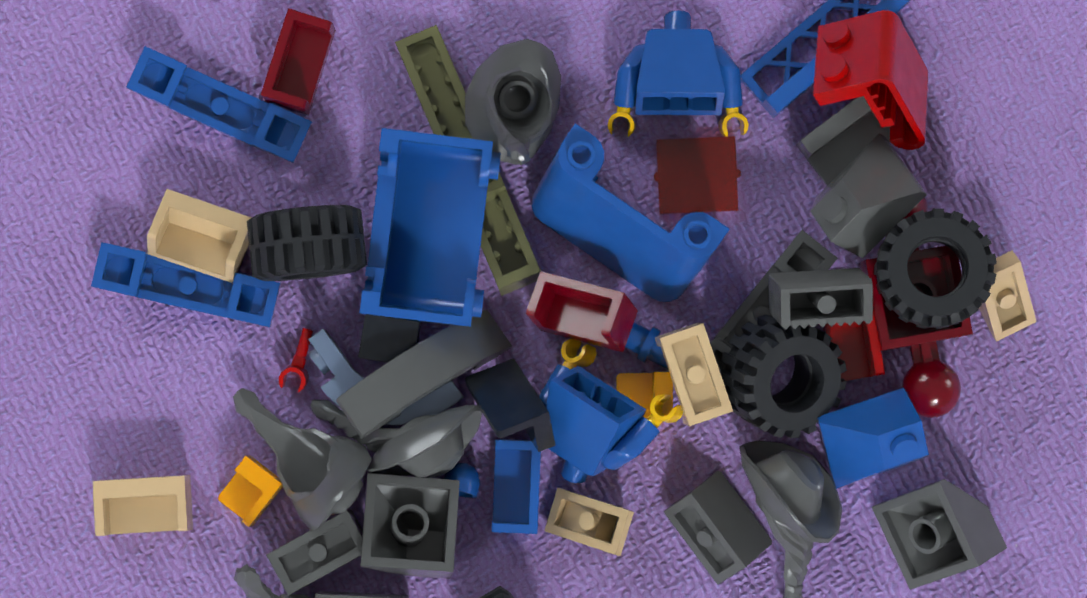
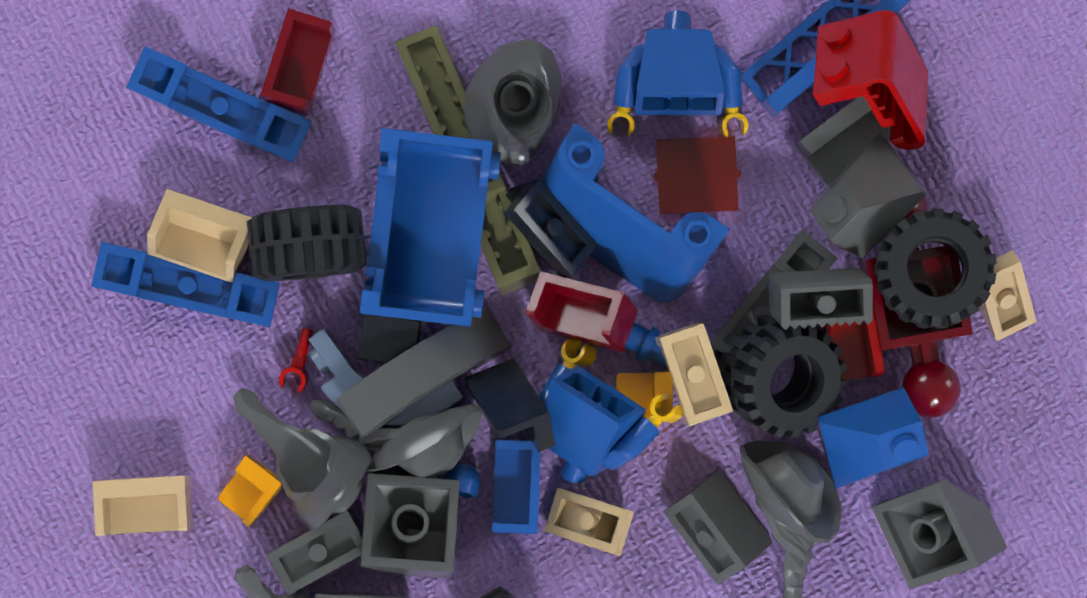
none -> black panel [504,179,597,278]

